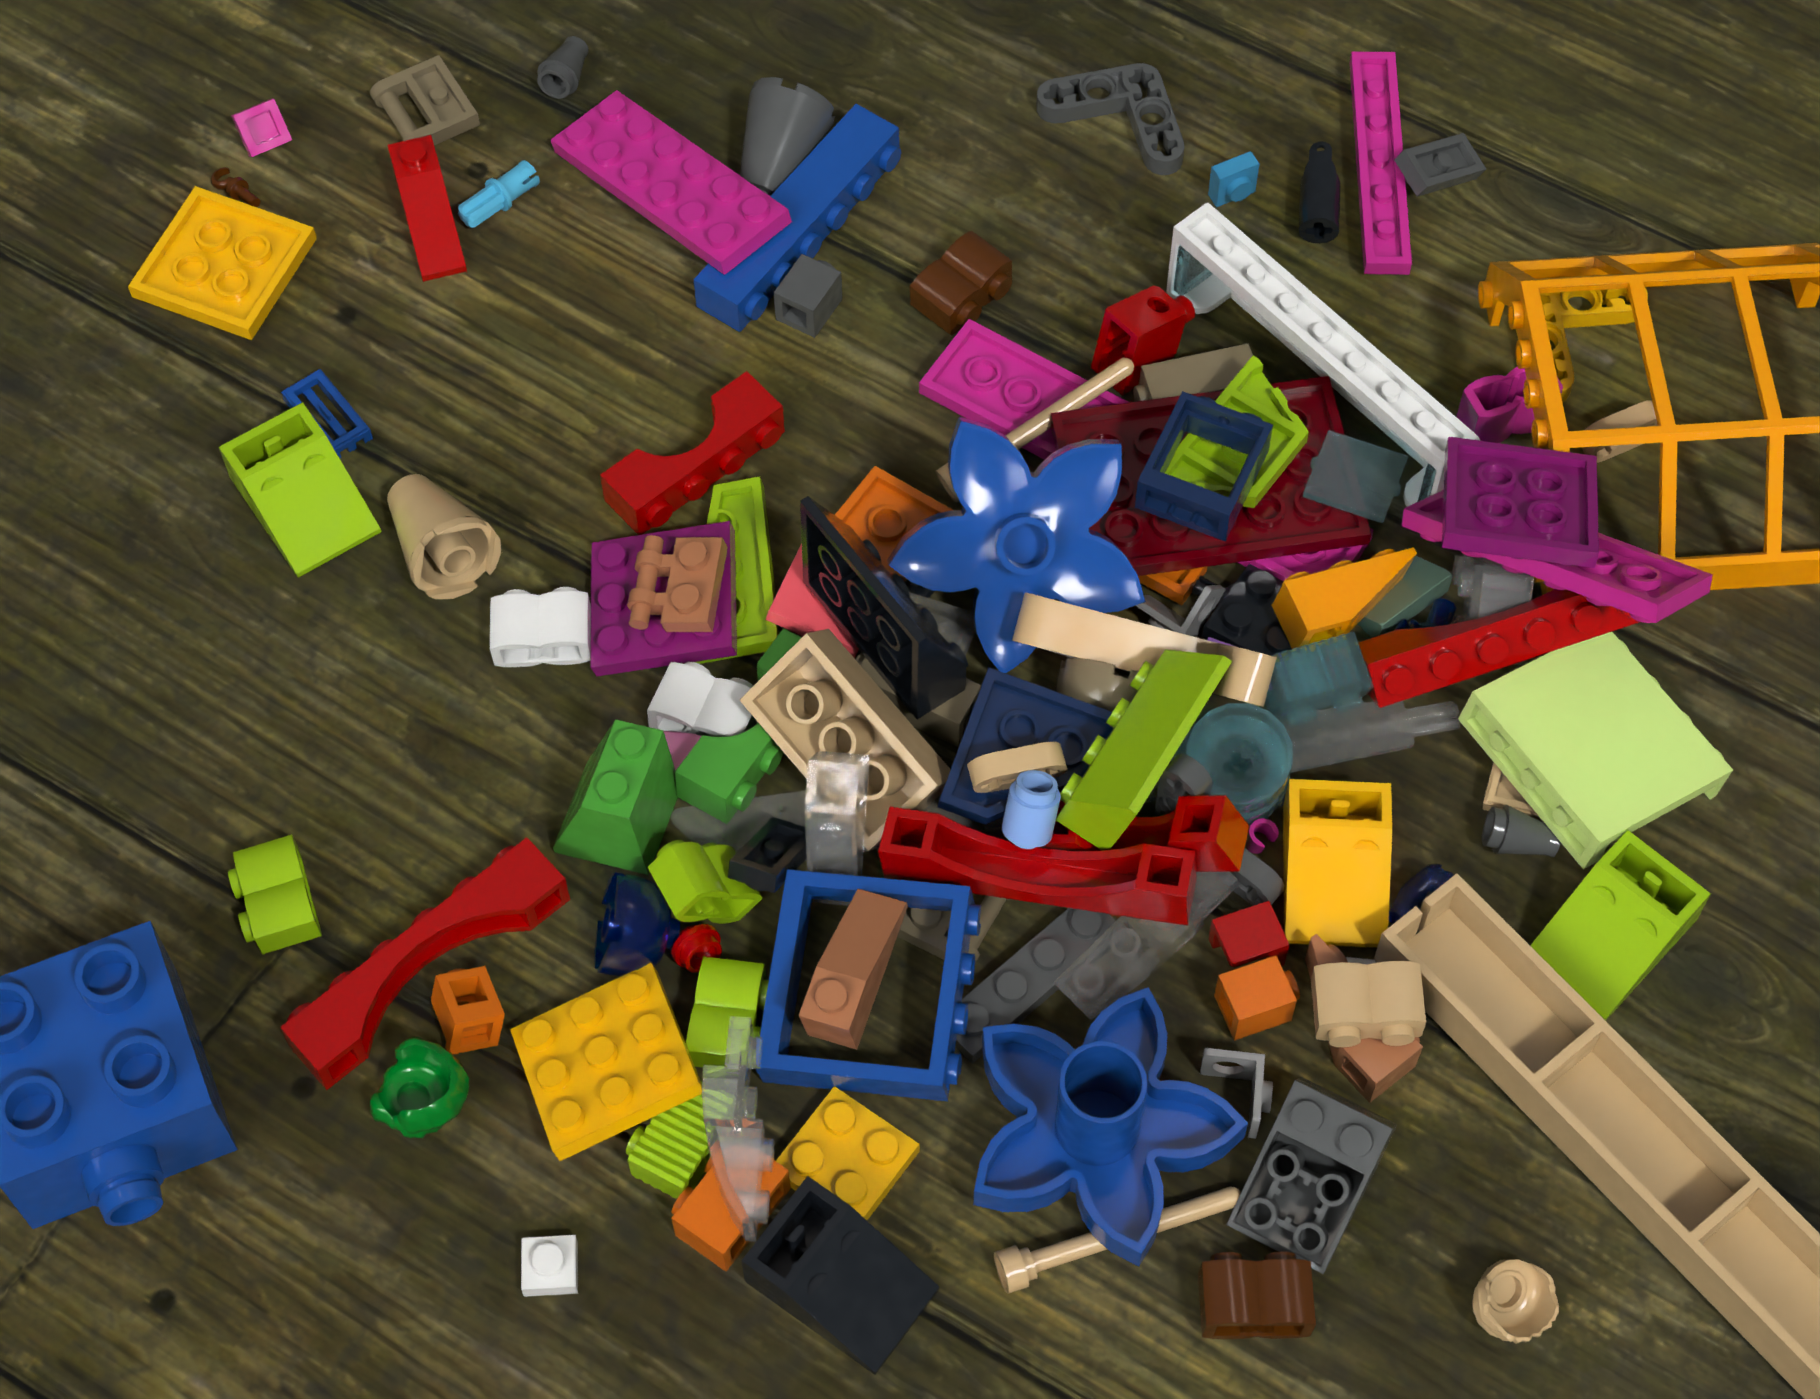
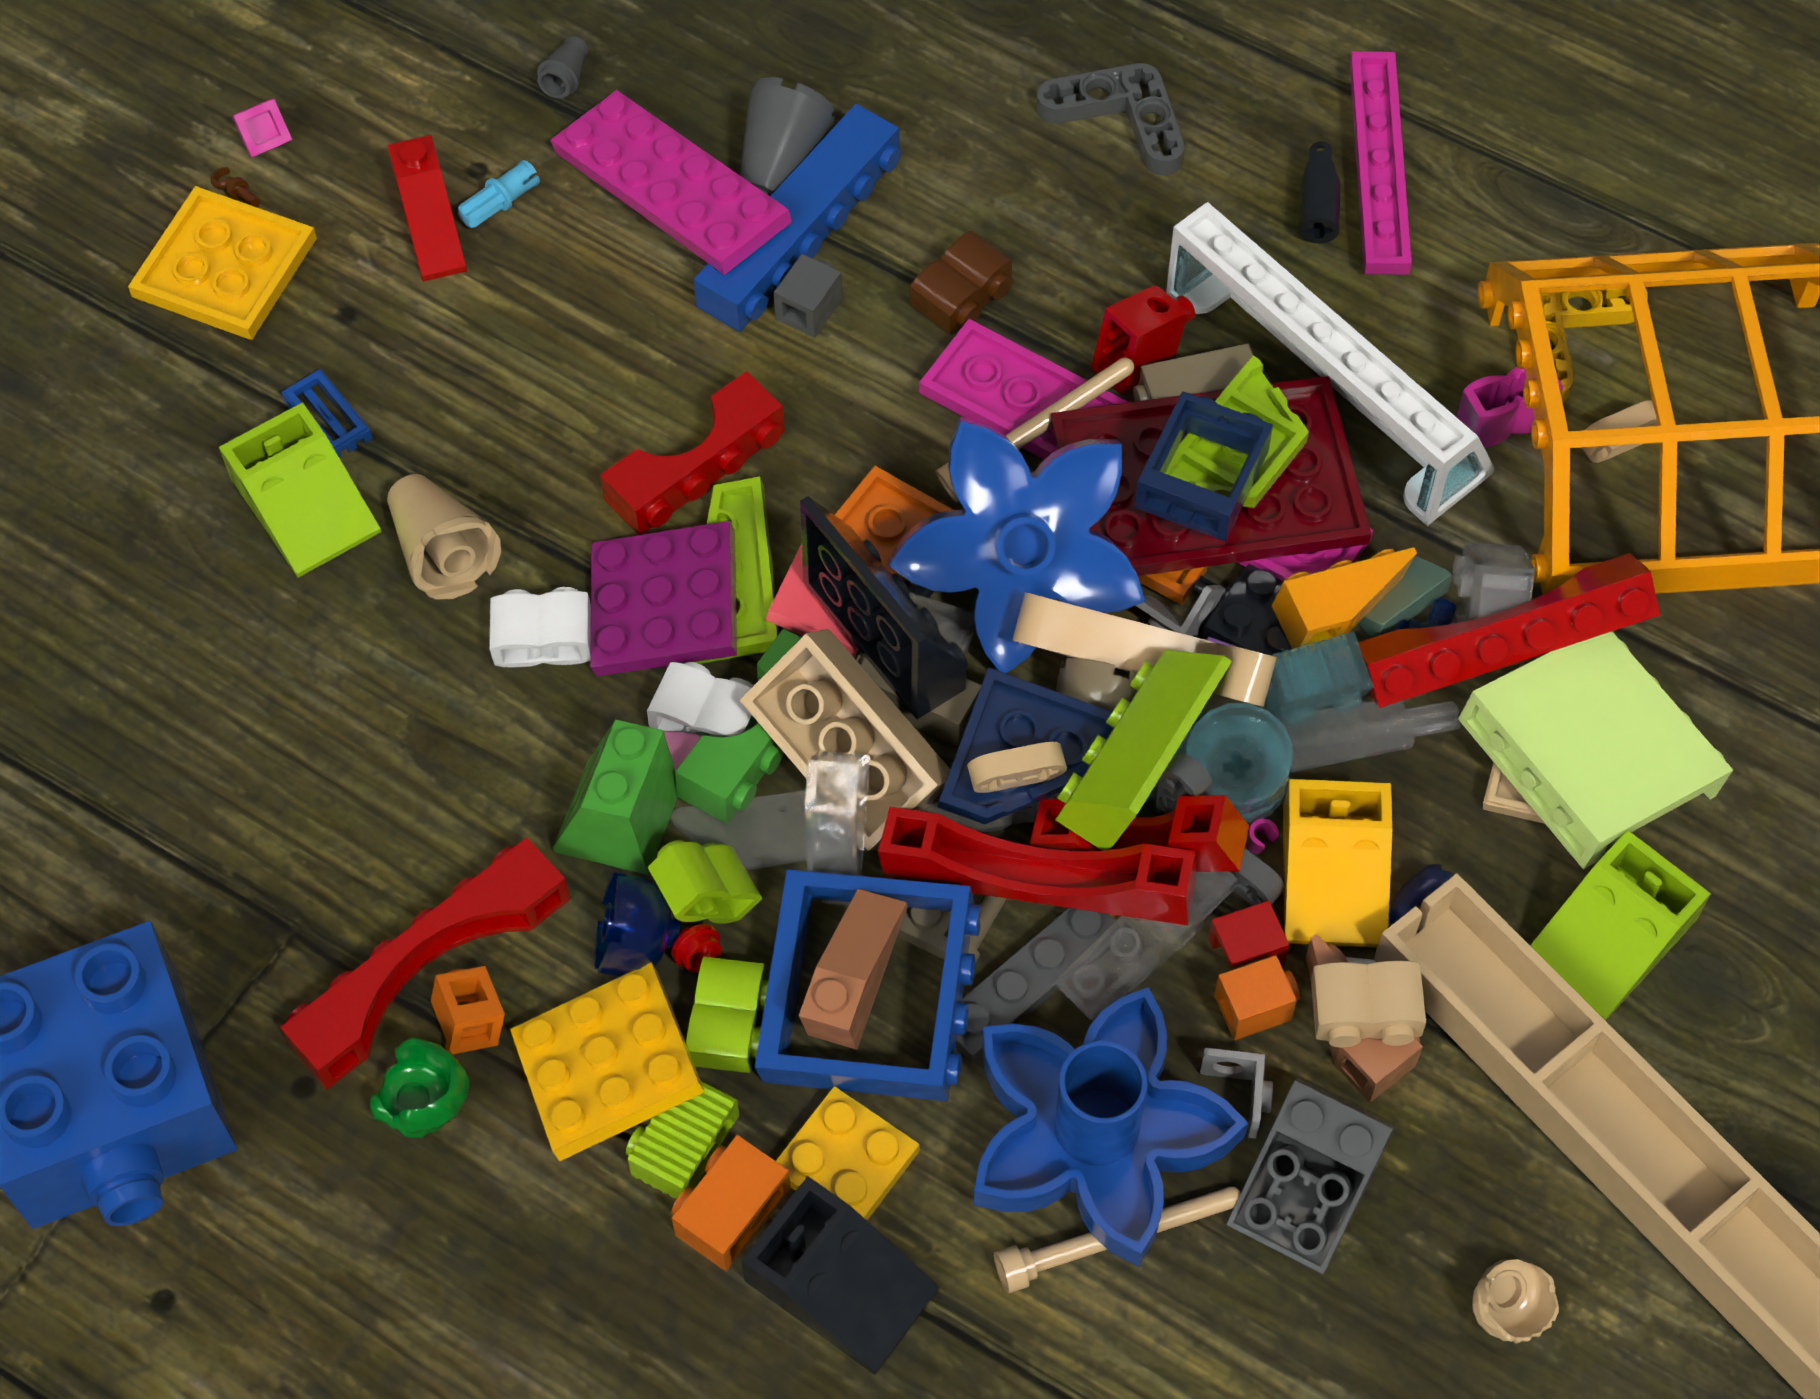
lime brick [228,834,322,955] -> none
dark tan plate [370,55,480,145] -> none
white plate [521,1235,578,1297] -> none
nougat plate [627,535,728,632] -> none
clear slope [702,1016,774,1242] -> none
black plate [728,817,818,893] -> none
light blue brick [1002,770,1061,849] -> none
reddish brown brick [1198,1251,1316,1339] -> none
dark azure plate [1208,151,1260,207] -> none
clear light blue piece [1303,430,1408,523] -> none
dark grey plate [1394,133,1486,197] -> none
dark pink plate [1402,490,1713,623] -> none
magenta plate [1442,437,1599,568] -> none
dark grey cone [1482,805,1561,857] -> none

